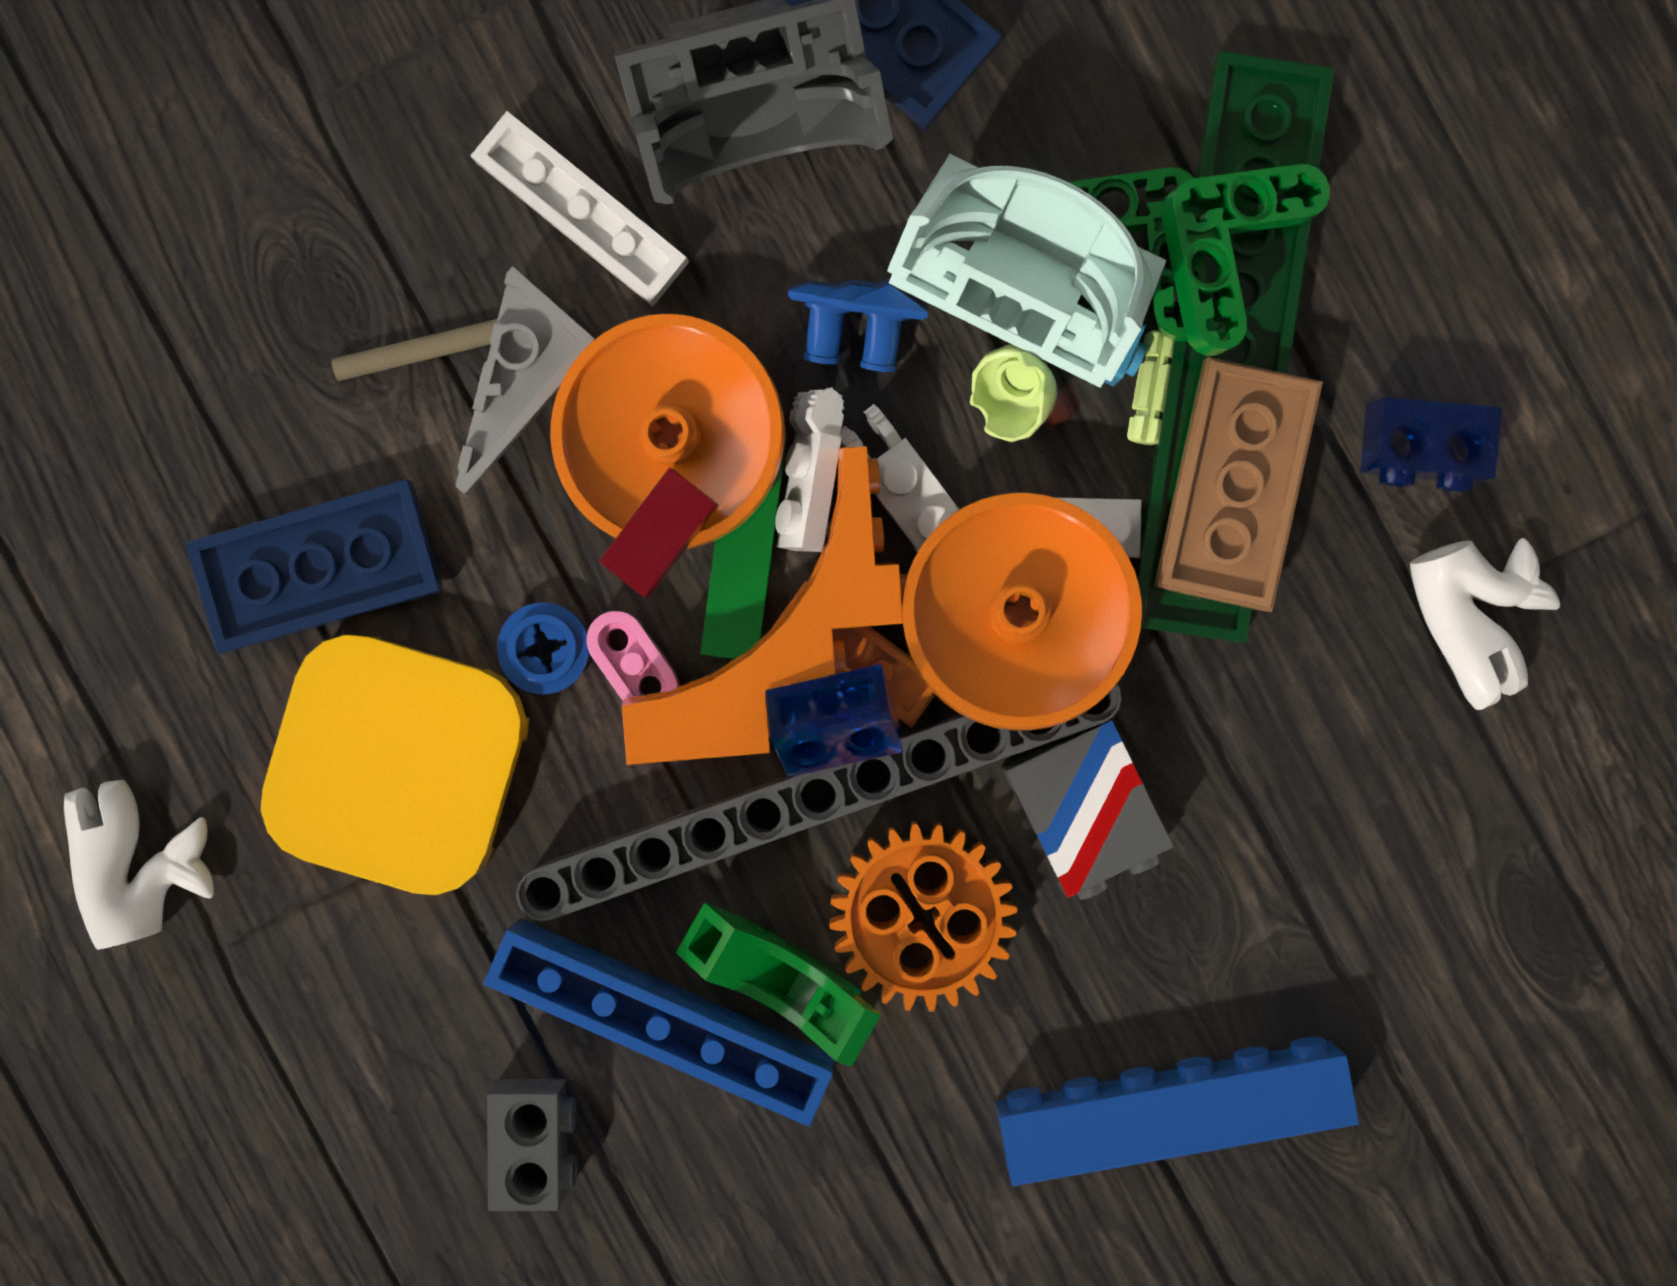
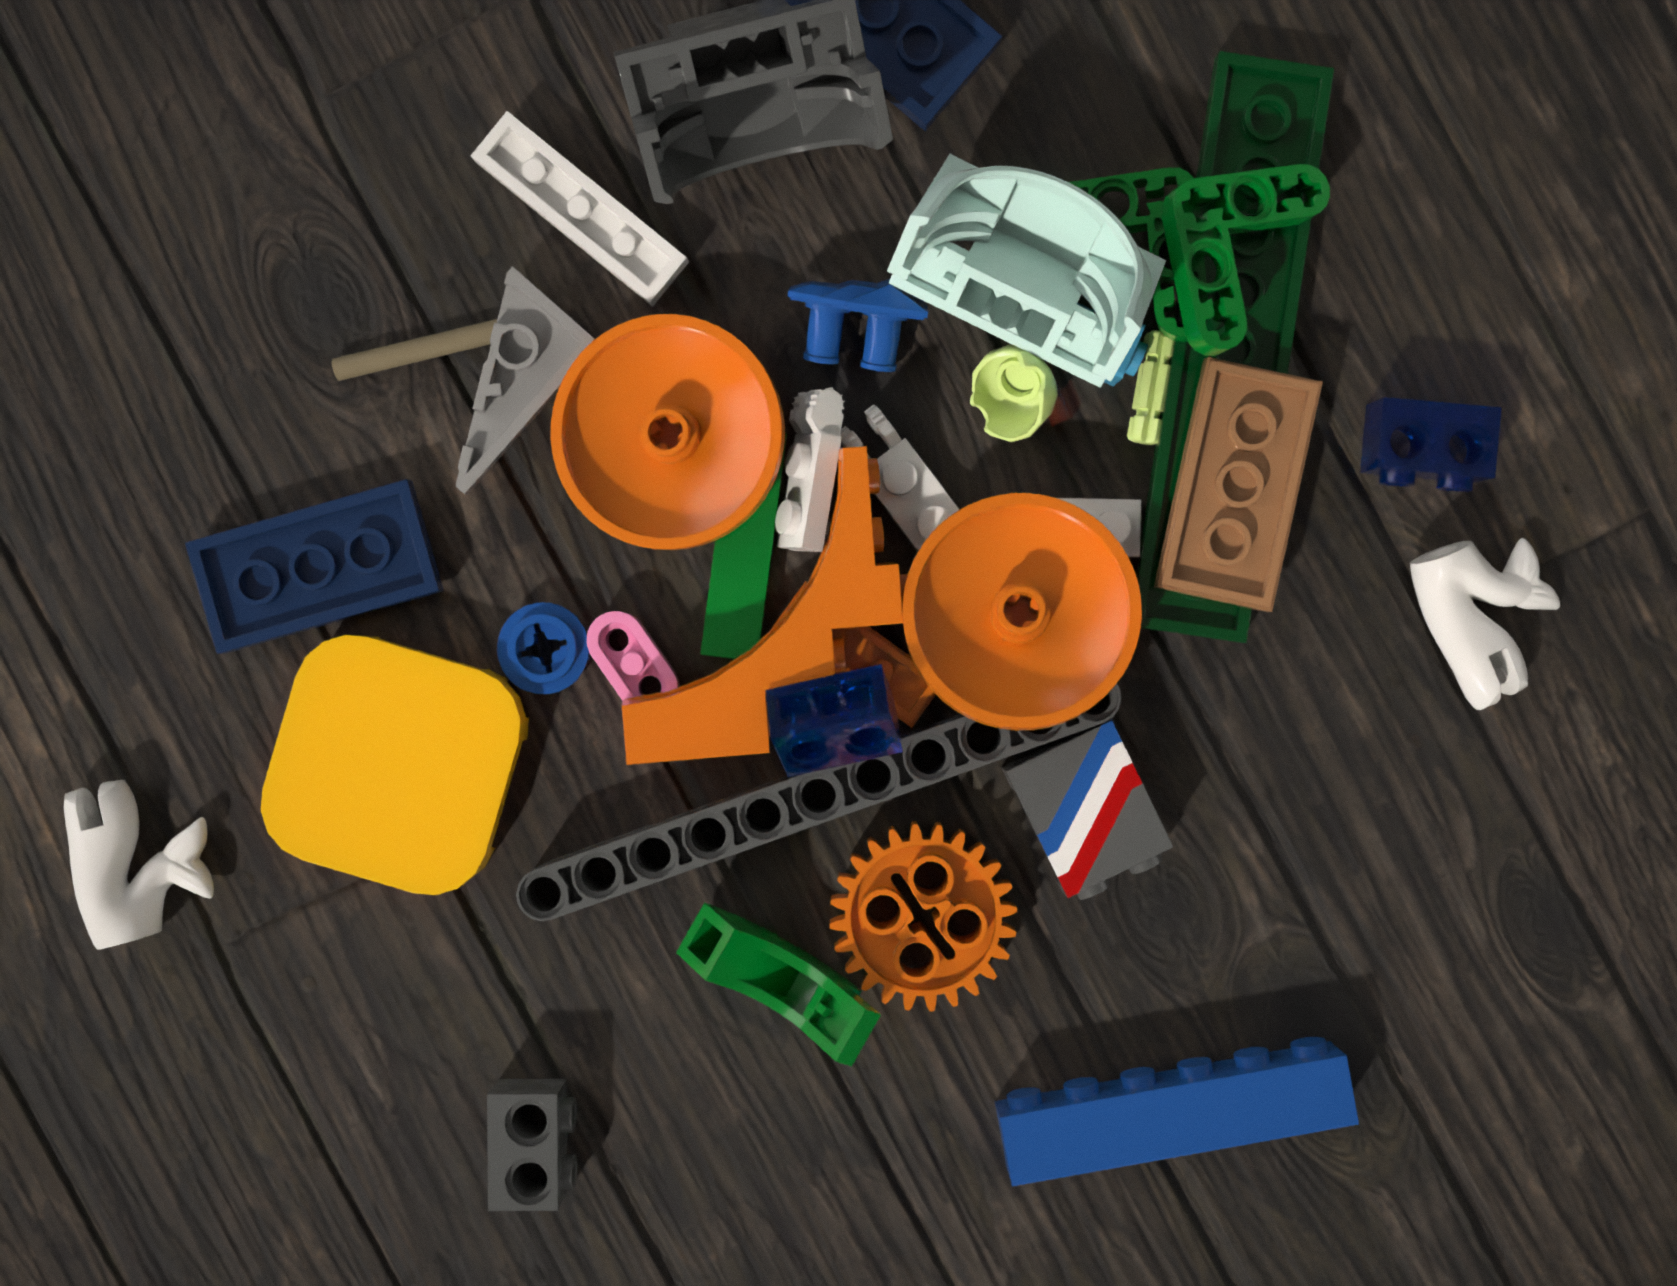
blue brick [483,918,834,1127] -> none
dark red tile [598,467,719,598] -> none

